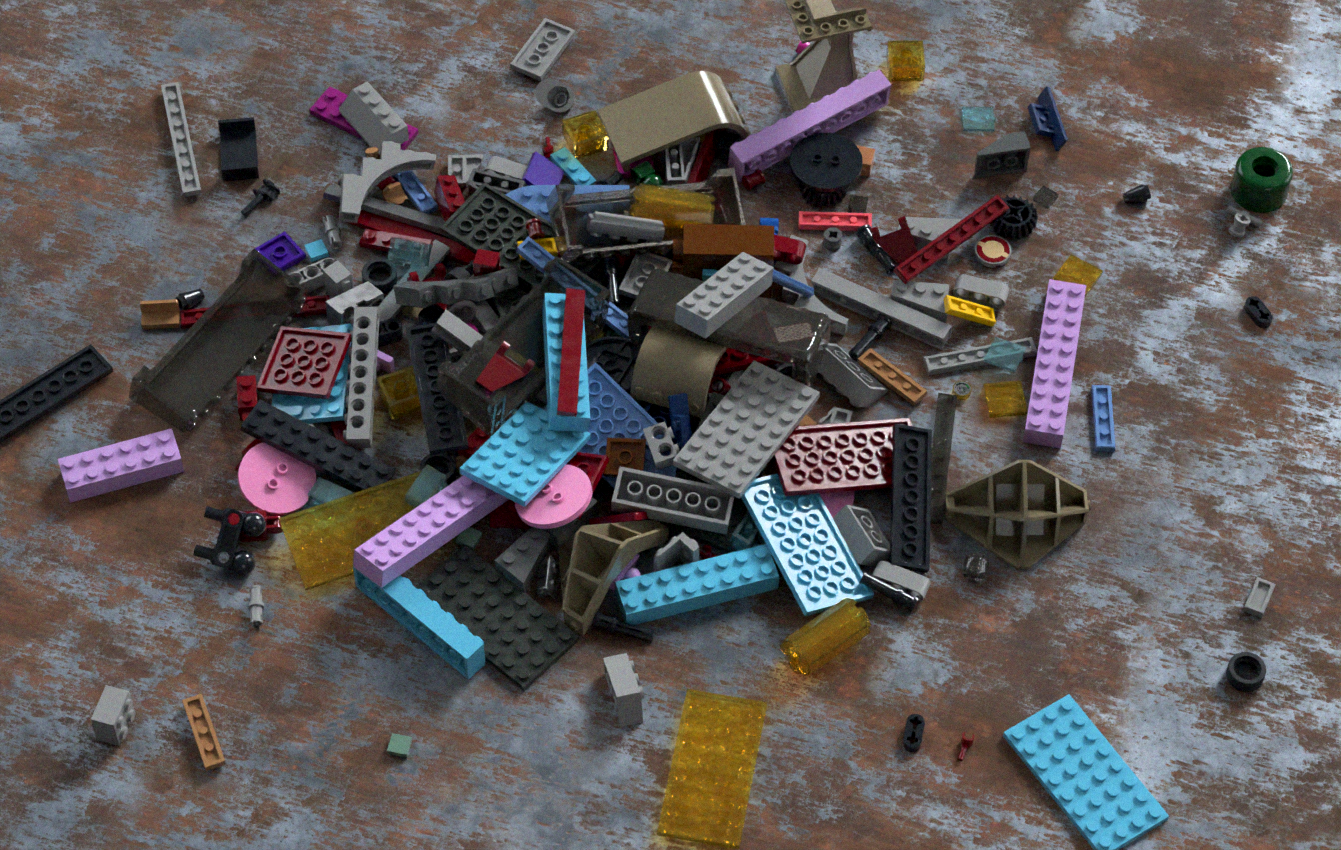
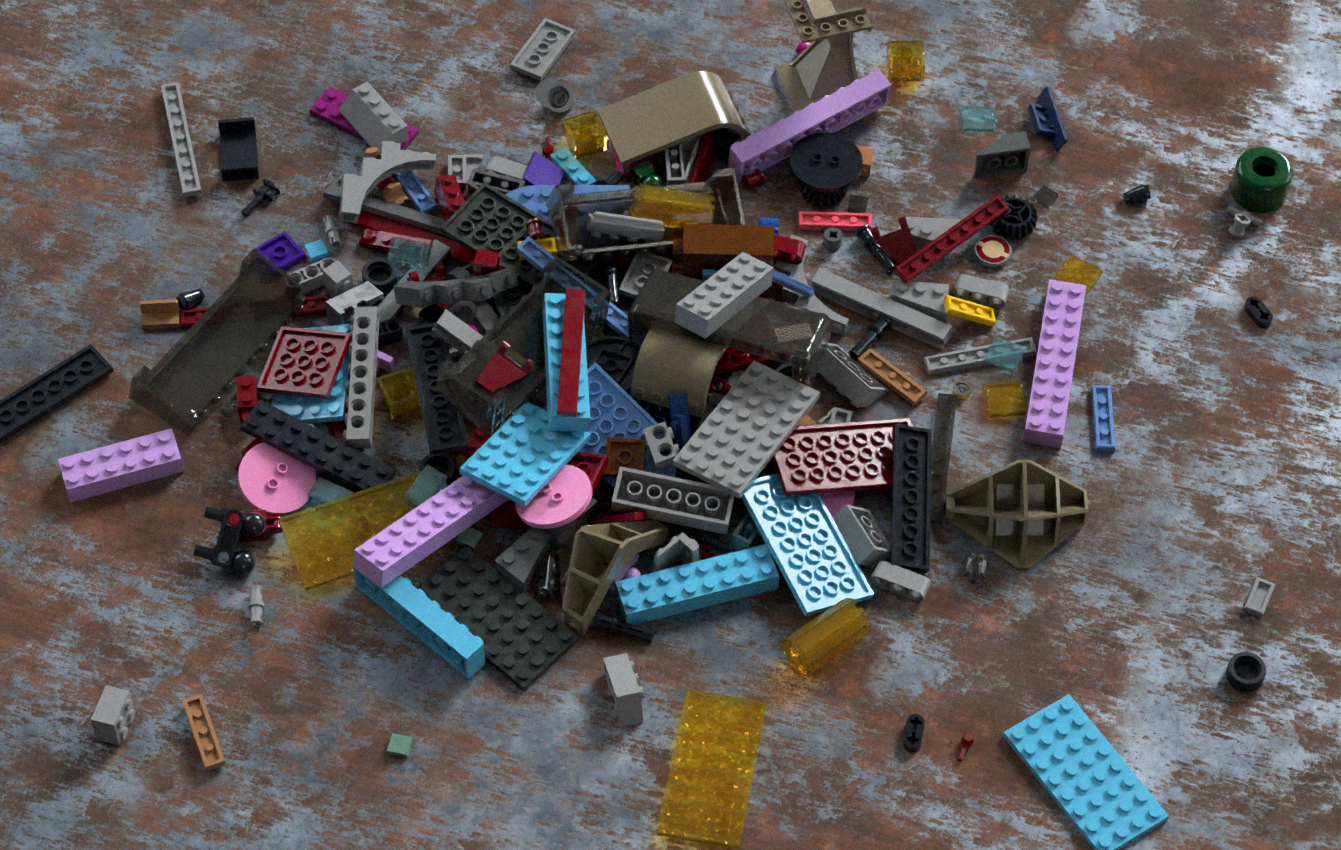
black pin [859,572,919,612] -> none

